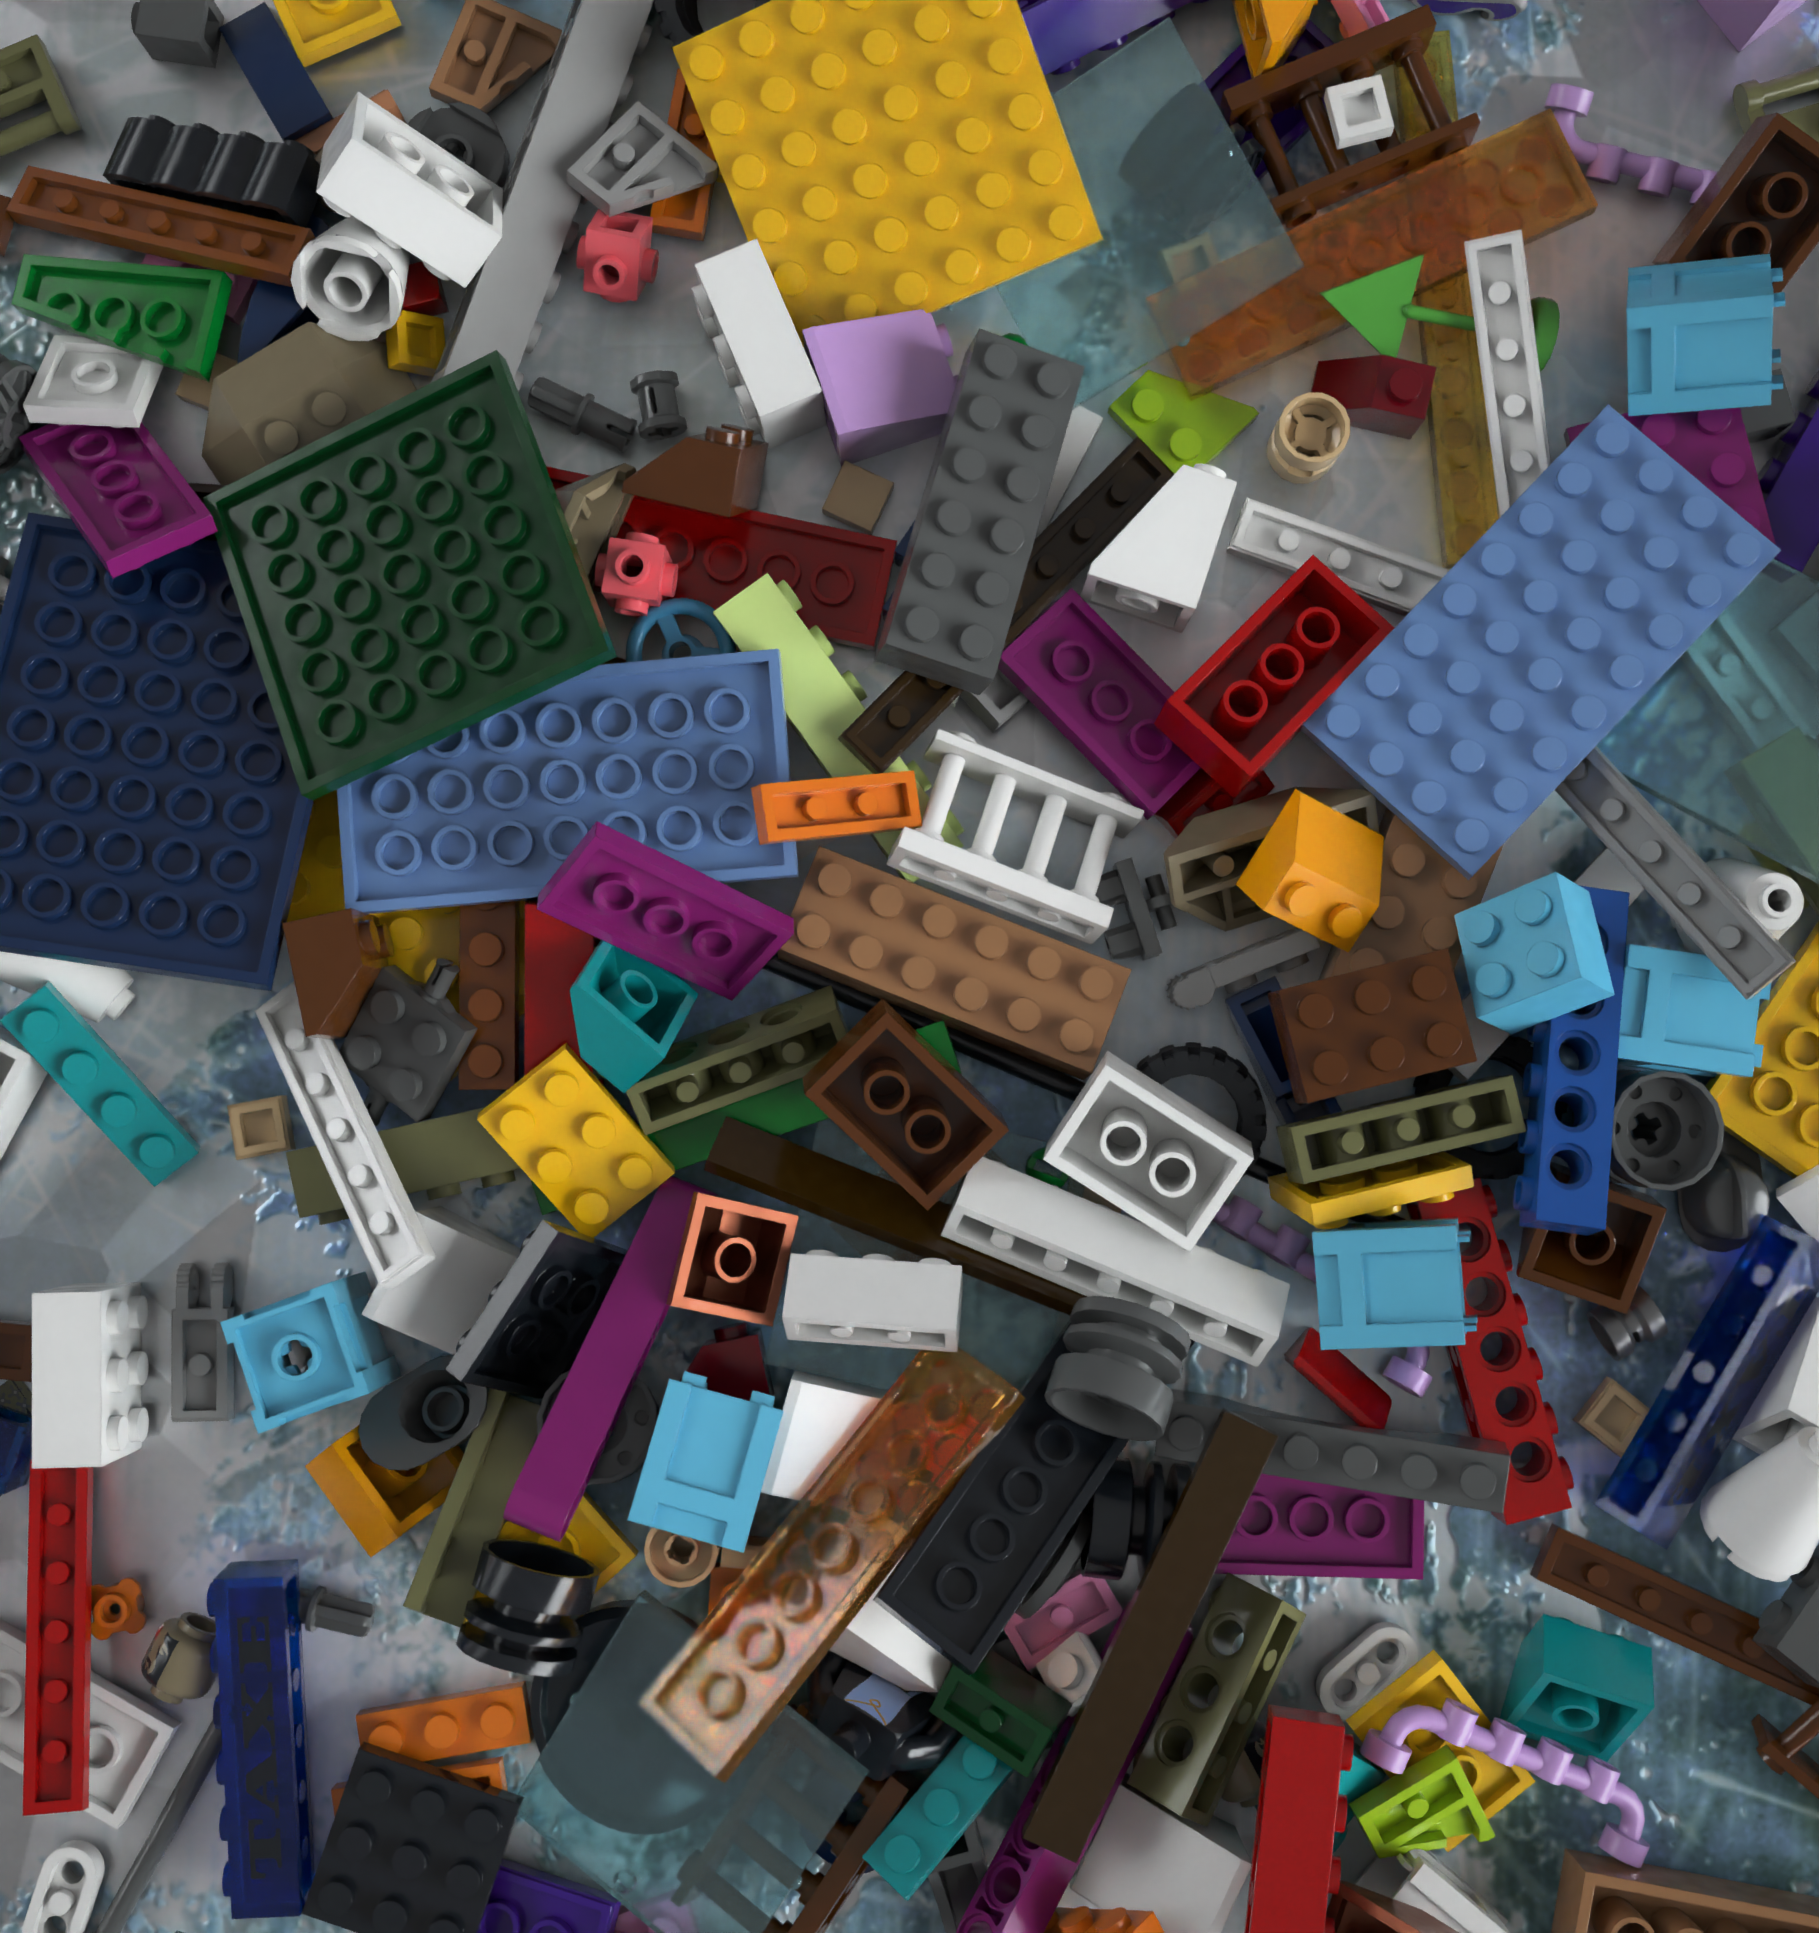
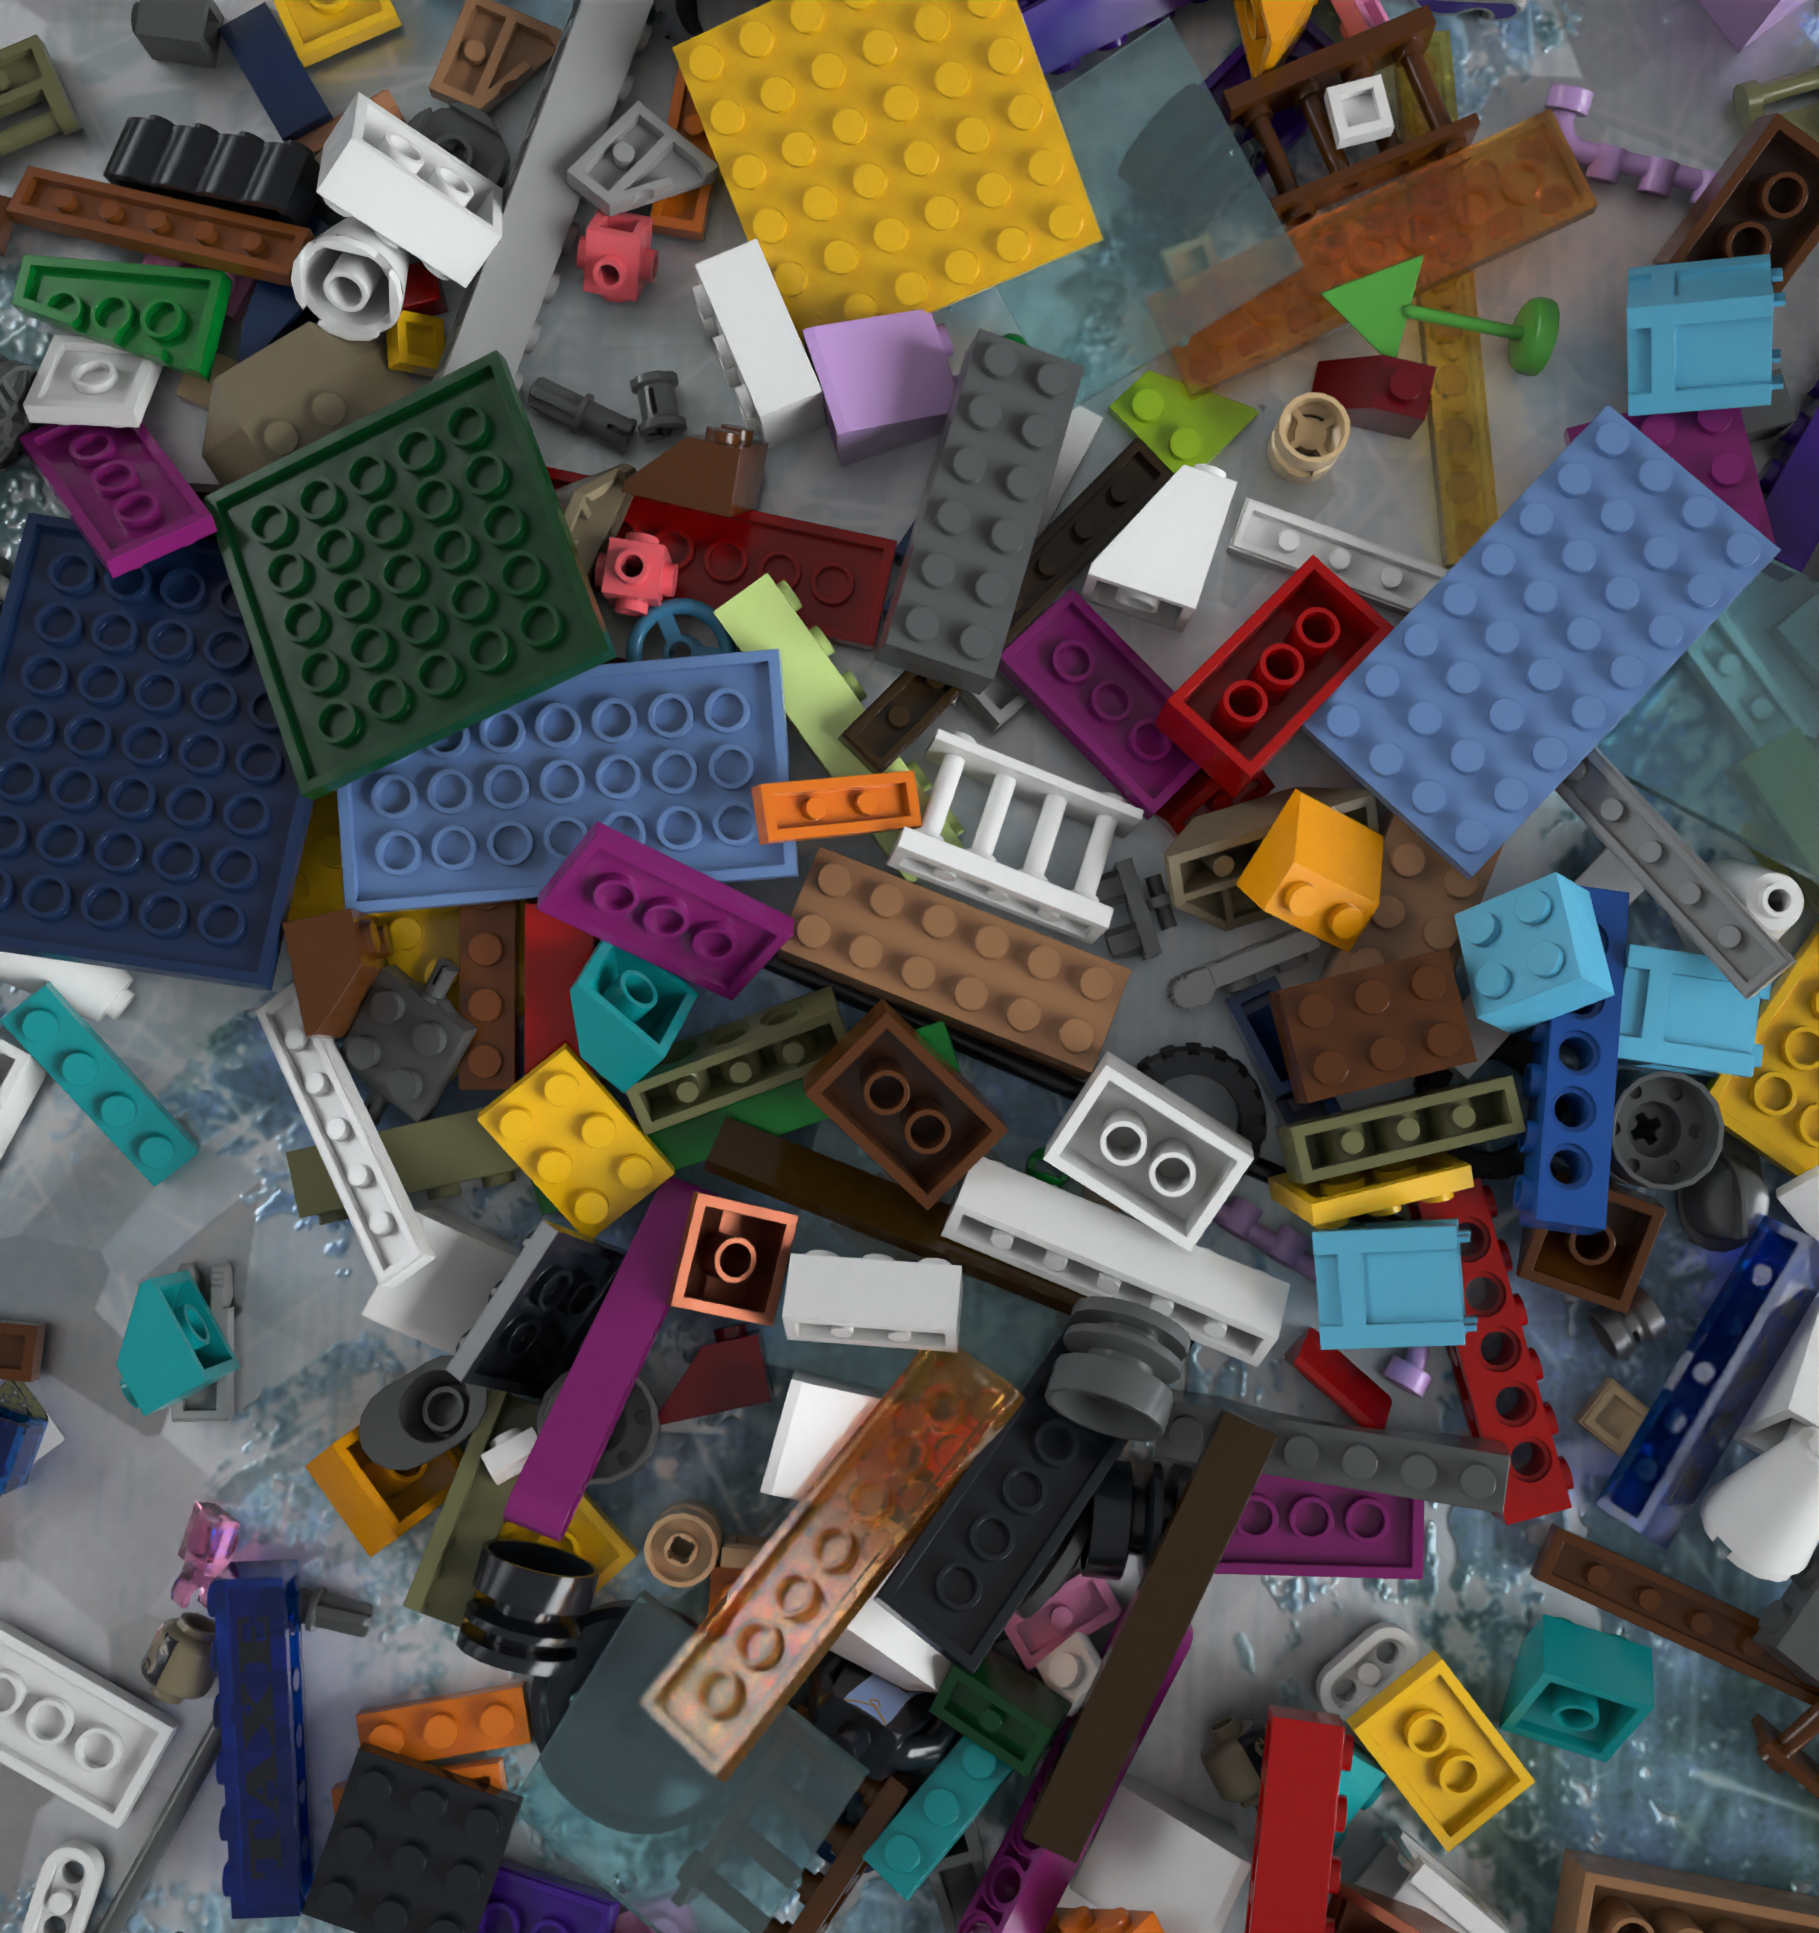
red plate [23,1459,93,1816] -> none
white brick [32,1282,149,1469] -> none
orange plate [91,1577,147,1640] -> none
medium azure container [220,1271,402,1434] -> none
tan tile [227,1095,296,1160] -> none
medium azure container [627,1371,784,1553] -> none
tan tile [822,461,894,535] -> none
olive brick [1127,1572,1307,1827] -> none
lime wing [1349,1744,1496,1859] -> none
lavender bar [1360,1698,1650,1868] -> none
white tile [1464,229,1551,517] -> none
none -> teal slope [116,1269,241,1416]
none -> clear pink plate [171,1501,241,1609]
none -> white plate [480,1427,538,1486]

